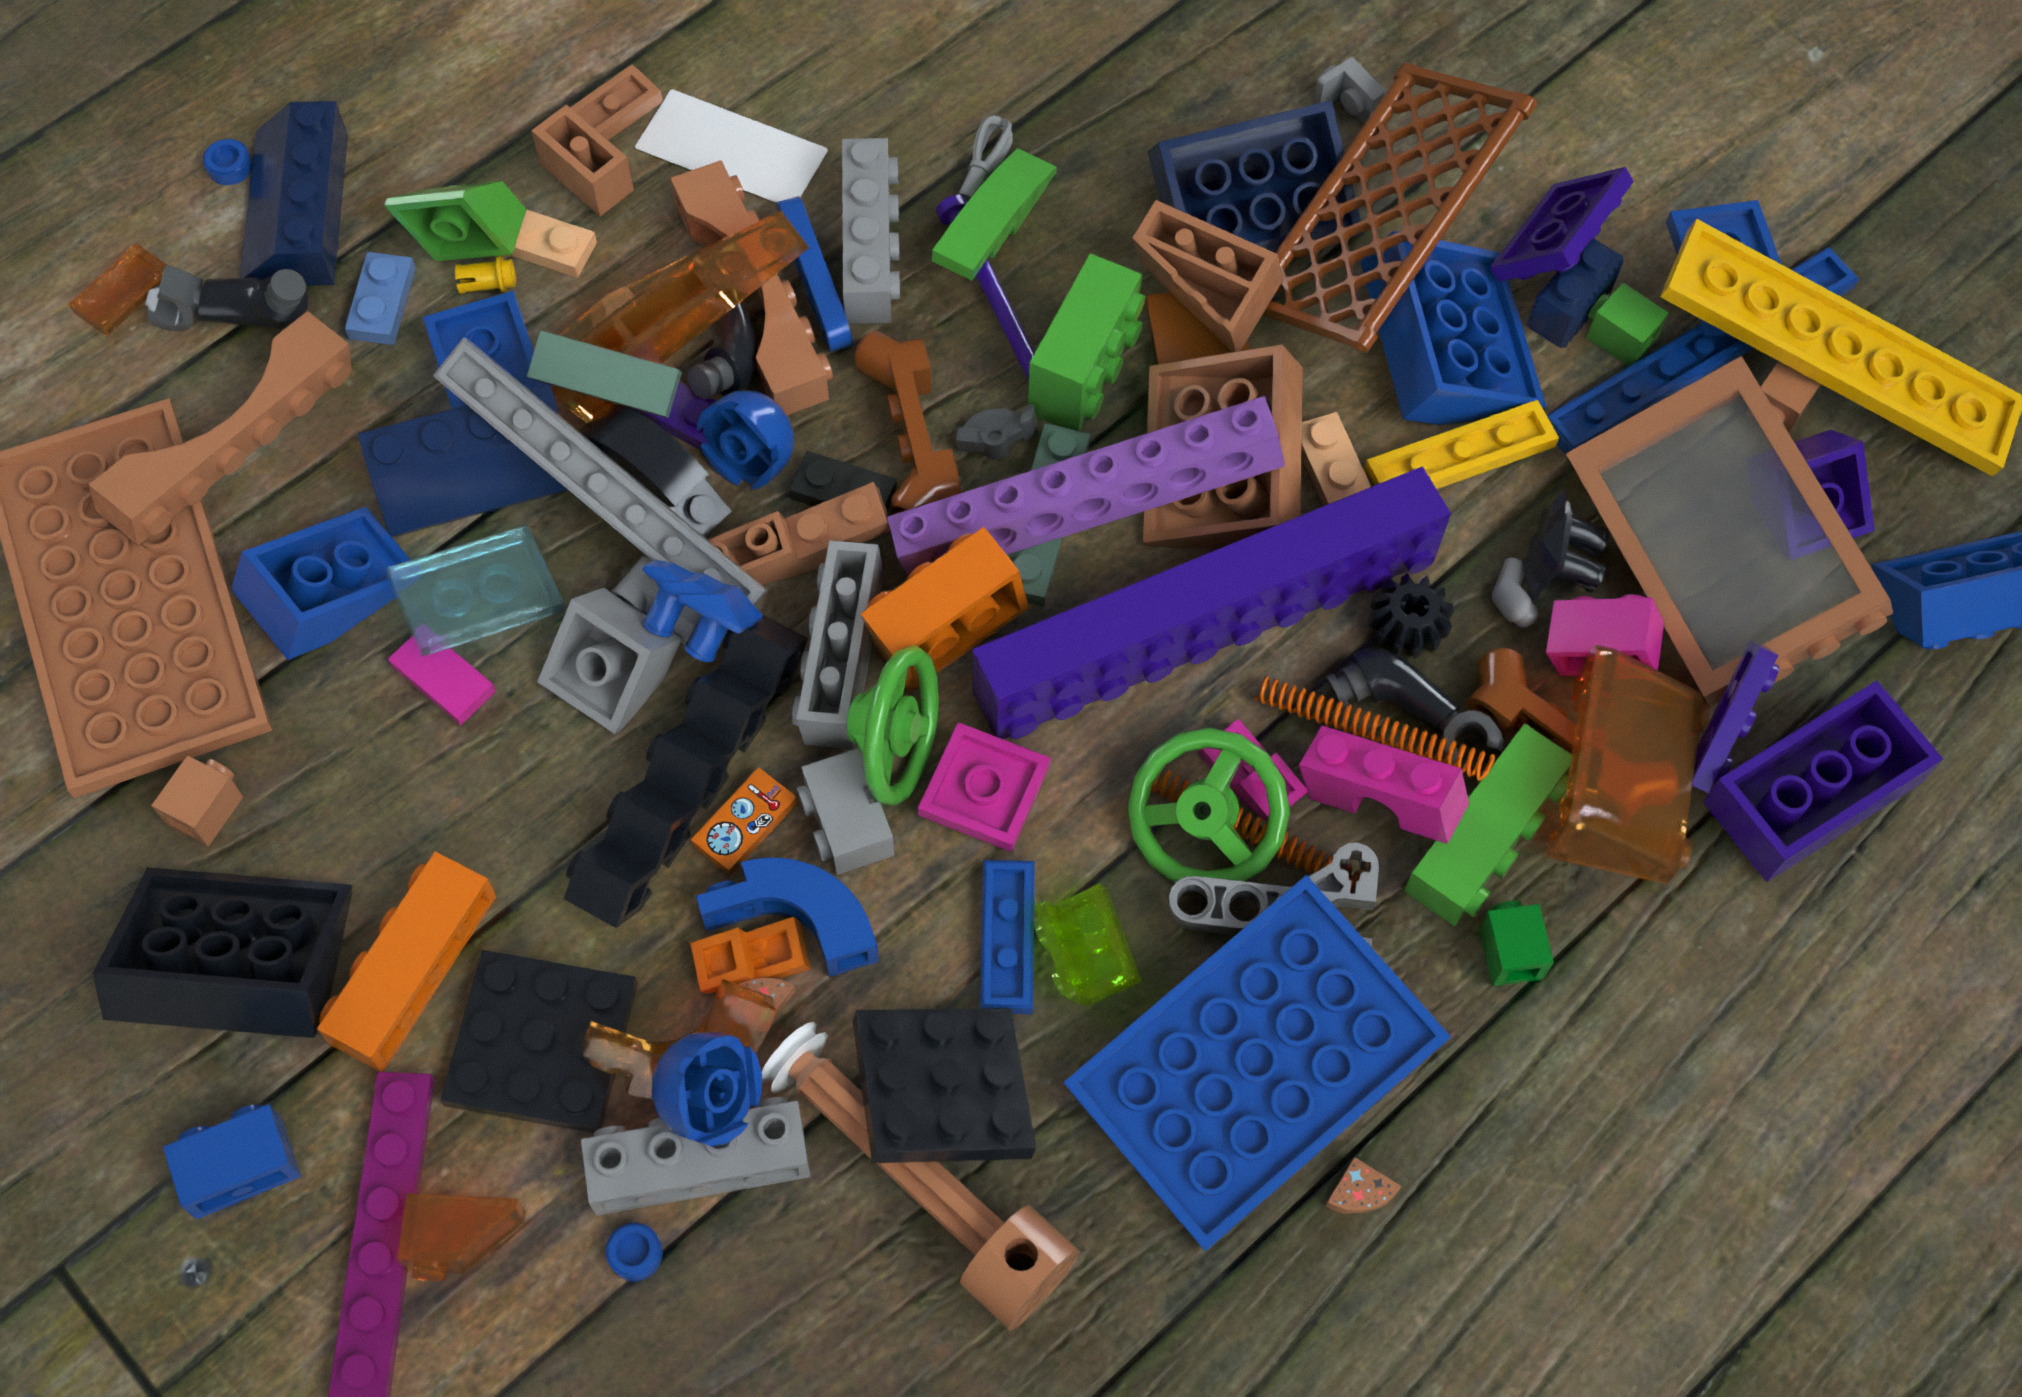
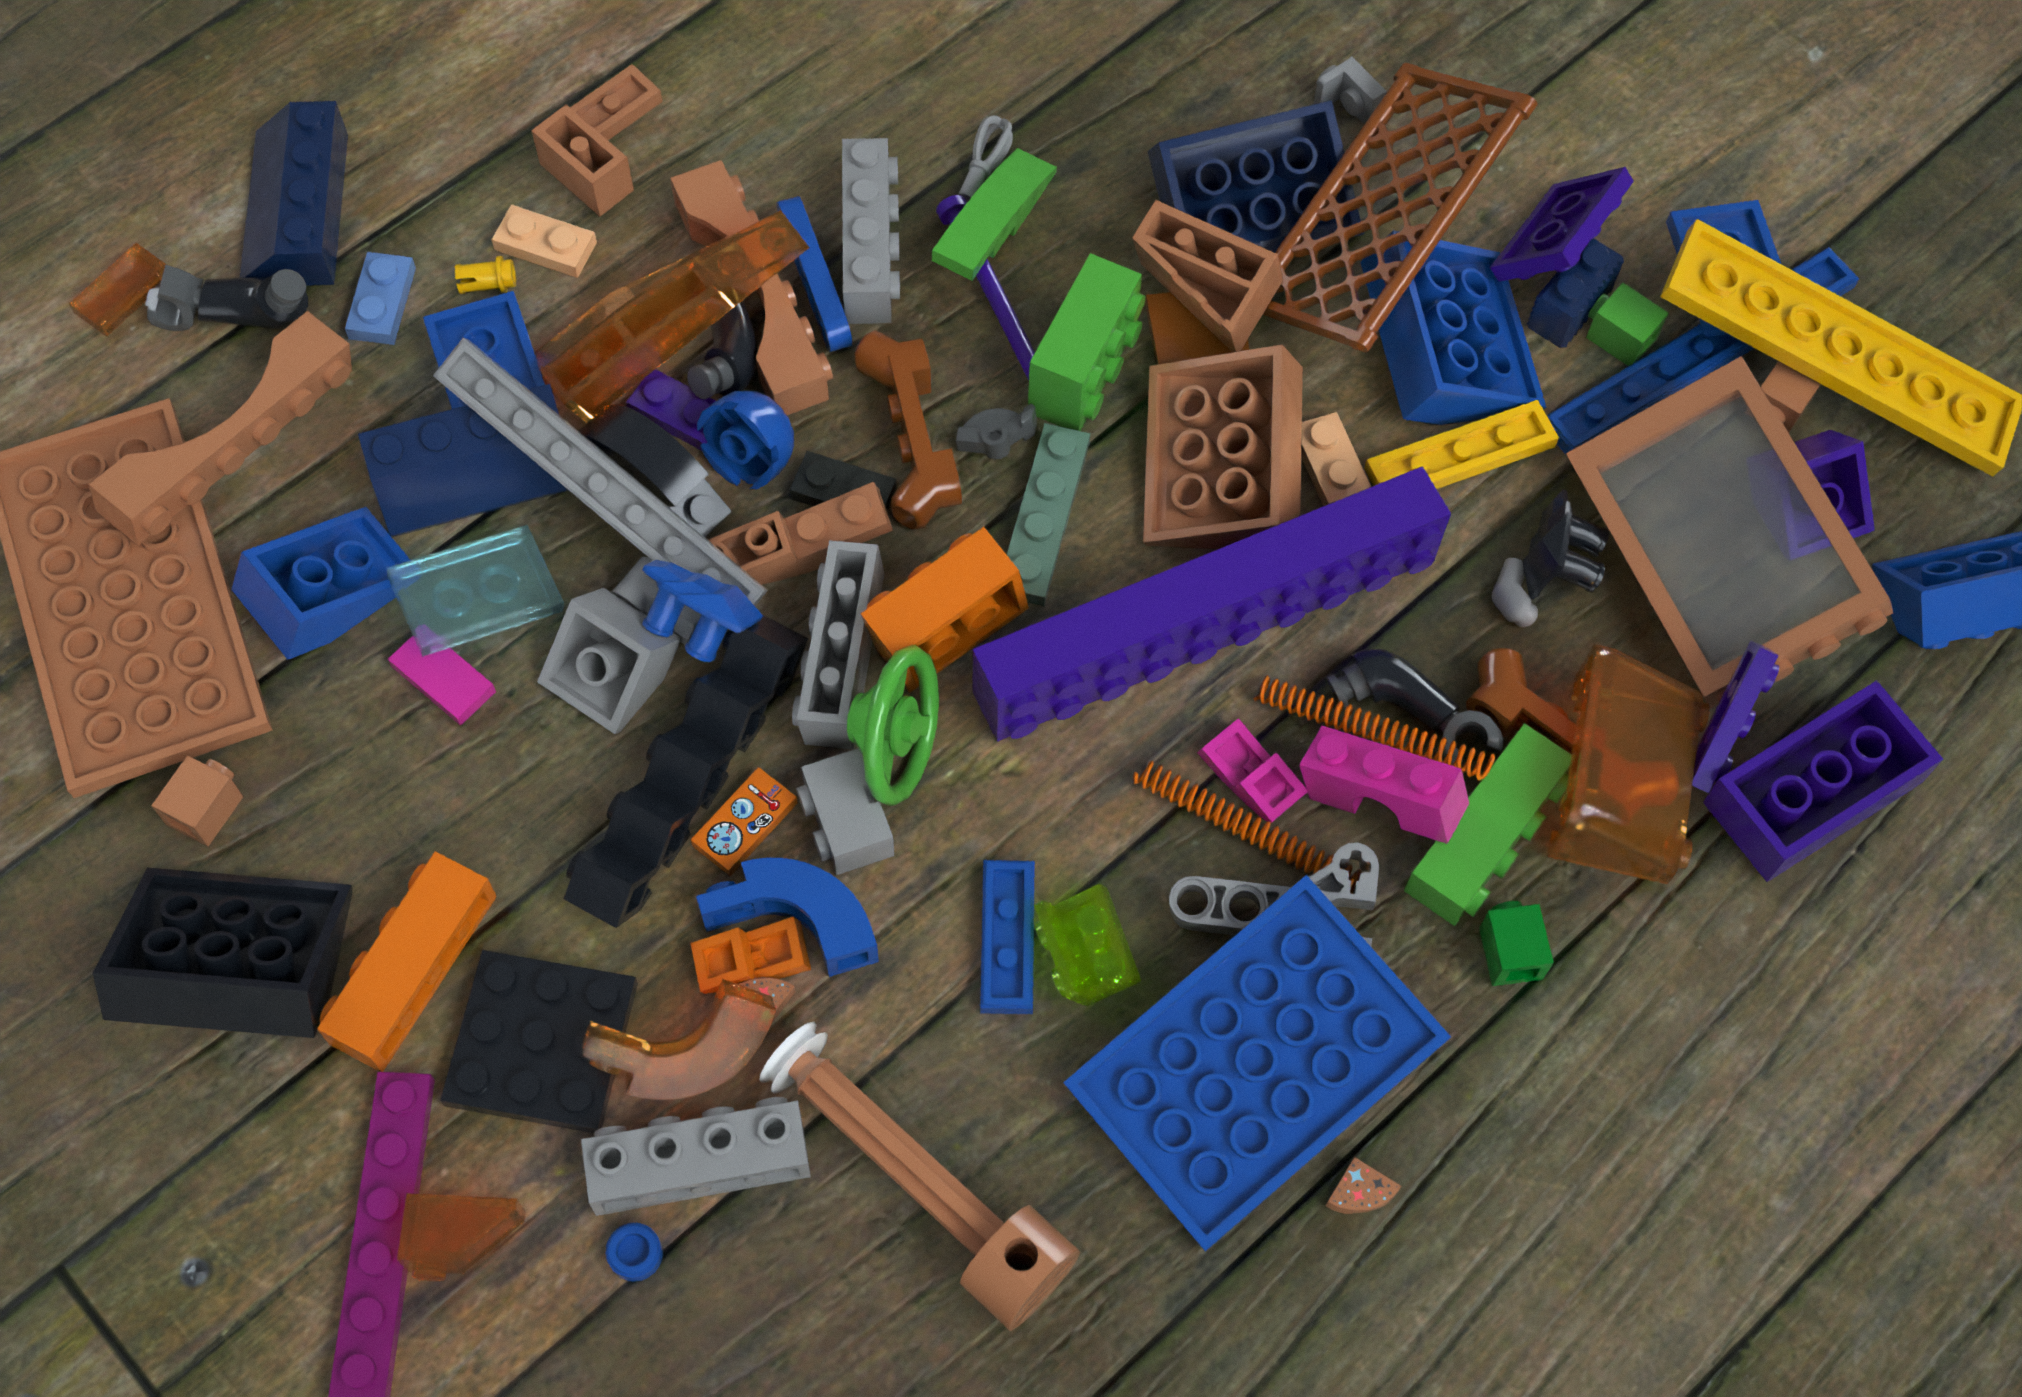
blue brick [163,1104,302,1220] -> none
blue tile [203,139,252,185] -> none
bright green slope [384,181,527,261] -> none
sand green tile [527,330,682,418] -> none
white sticker [635,90,828,203] -> none
blue cylinder [651,1032,762,1146] -> none
black plate [852,1008,1036,1163] -> none
medium lavender brick [887,396,1285,577] -> none
dark pink plate [918,722,1051,852] -> none
bright green piece [1127,727,1290,884] -> none
black gear [1368,572,1454,660] -> none
dark pink brick [1546,594,1664,676] -> none

